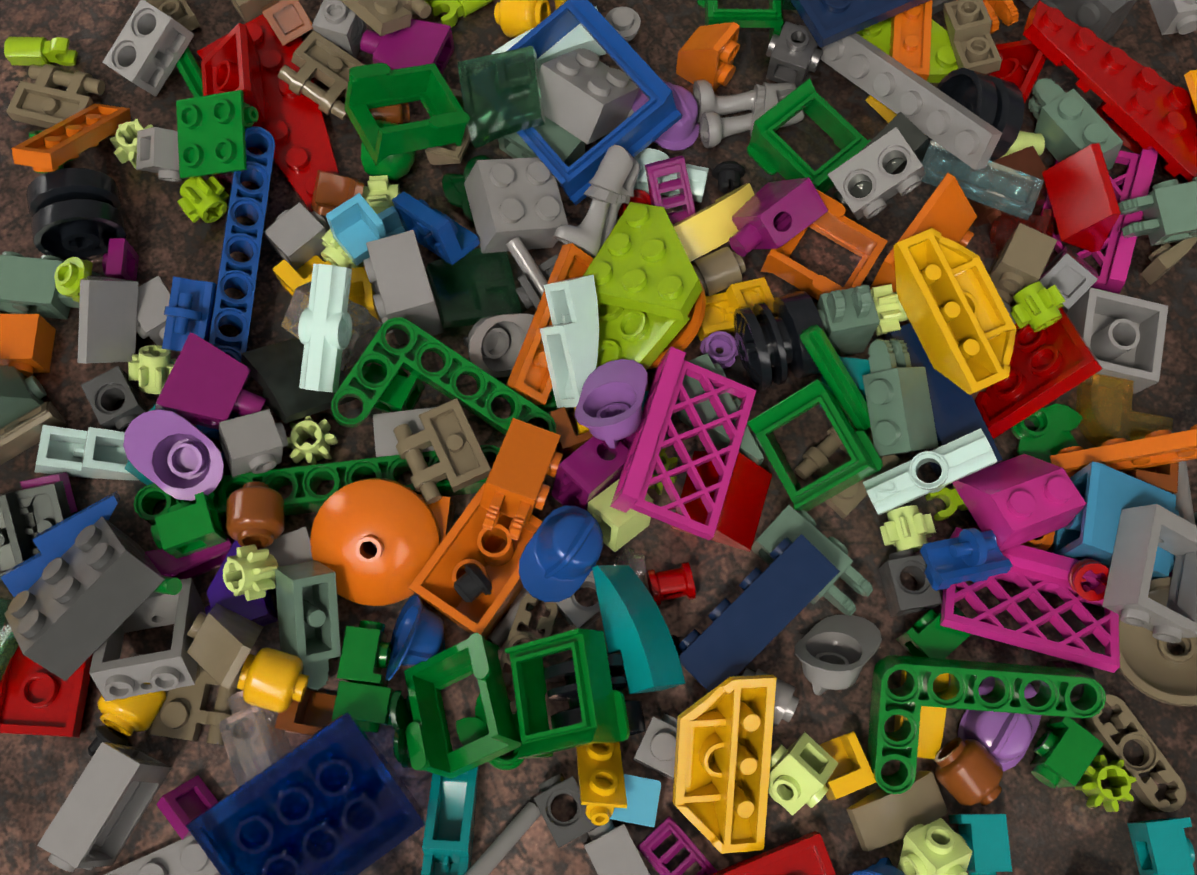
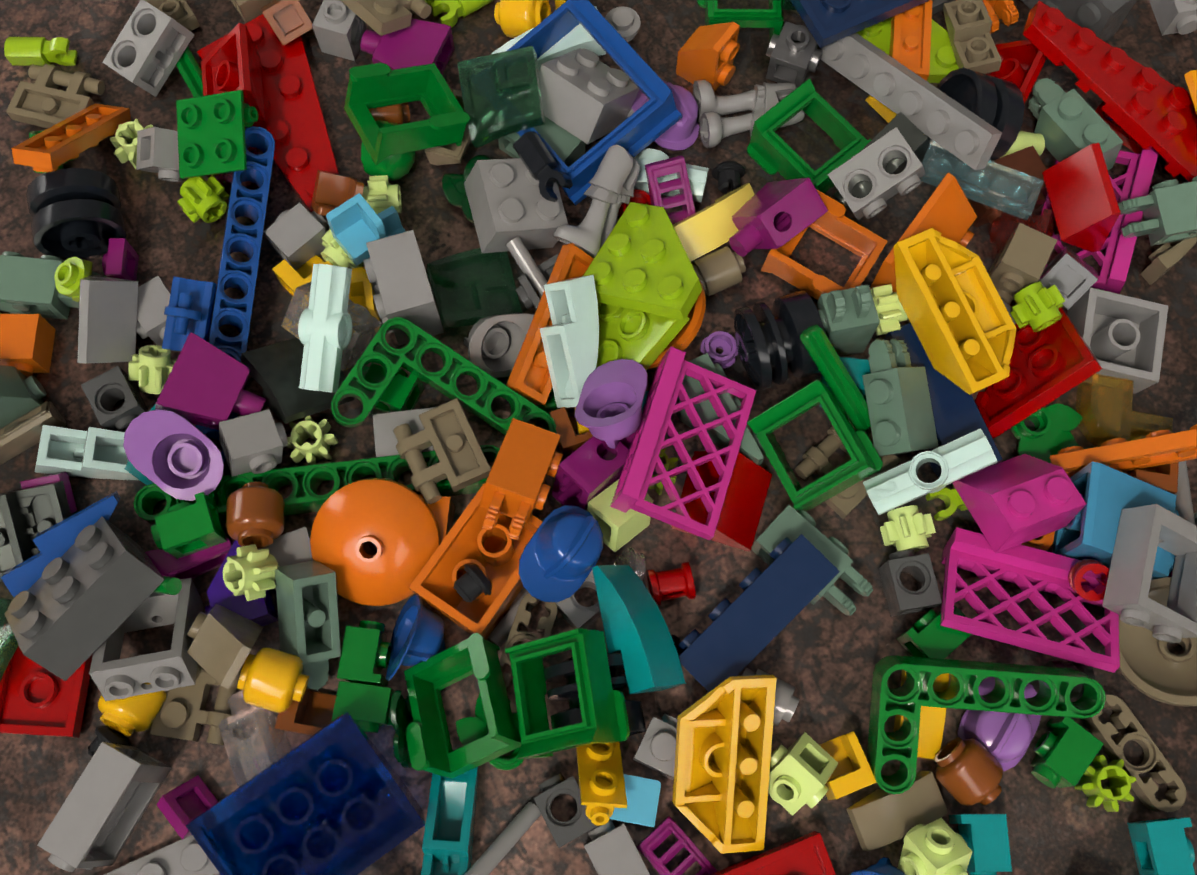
dark tan plate [278,30,365,120] -> none
blue bracket [392,191,480,265] -> none
yellow slope [697,277,775,341] -> none
light grey piece [794,615,882,696] -> none
blue hips [920,528,1013,591] -> none
none -> black bar [513,131,573,202]

